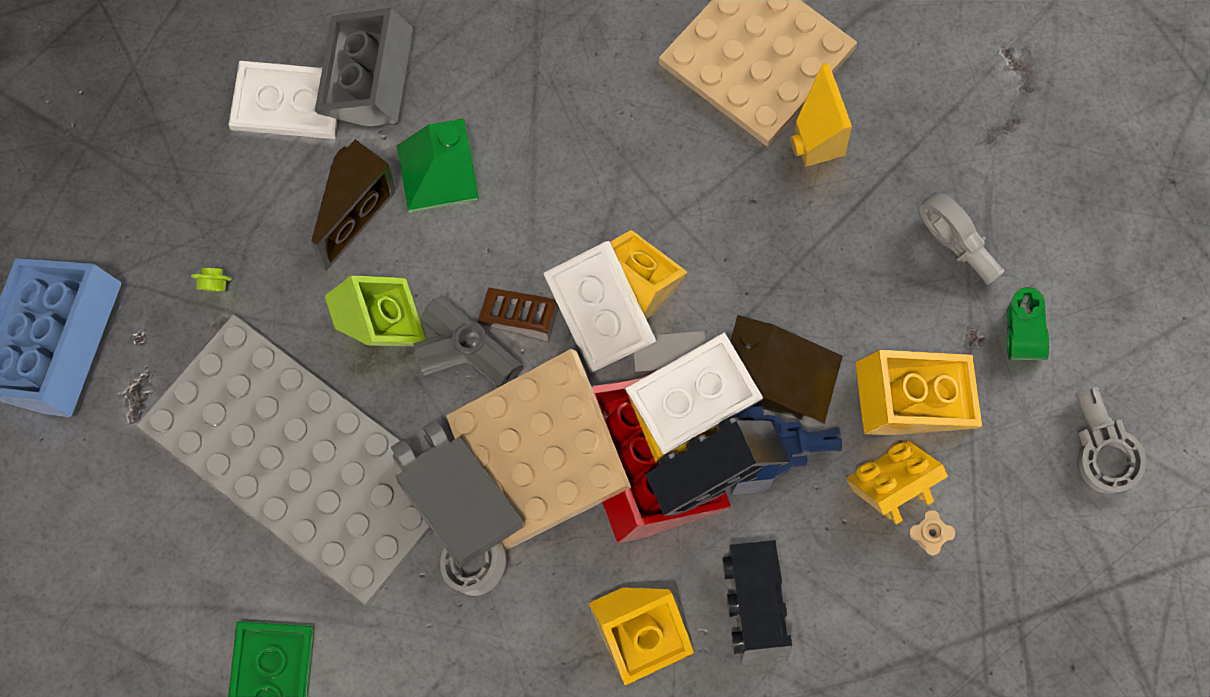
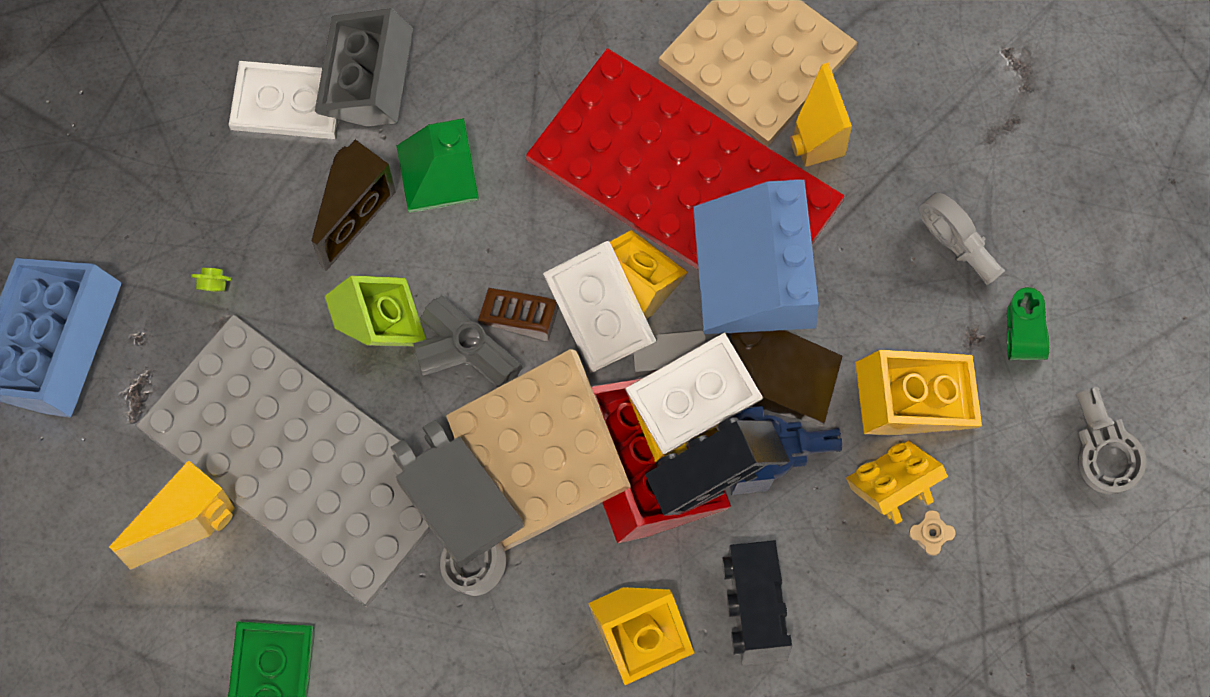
none -> yellow slope [109,460,235,570]
none -> red plate [526,48,845,270]
none -> medium blue slope [693,180,819,334]

